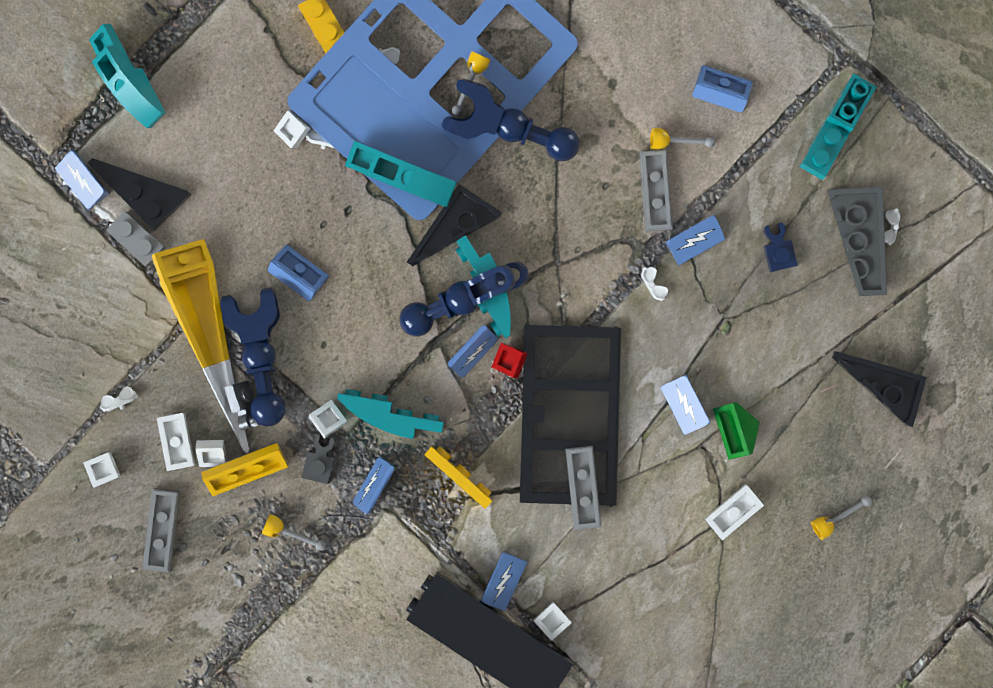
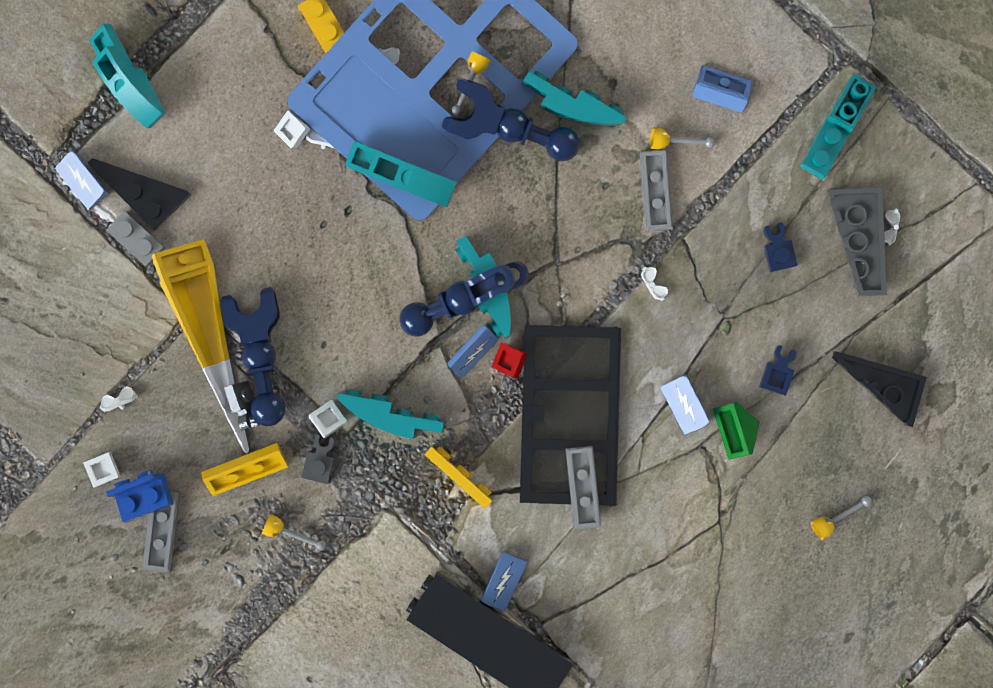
white plate [157,413,195,471] -> none
white plate [195,440,227,467] -> none
medium blue slope [268,244,329,302] -> none
medium blue slope [353,457,396,514] -> none
black wing [407,184,502,266] -> none
white plate [533,602,572,641] -> none
medium blue slope [665,215,725,266] -> none
white plate [704,484,764,540] -> none
none -> blue bracket [106,470,174,522]
none -> teal slope [522,71,627,126]
none -> dark blue plate [759,345,796,396]

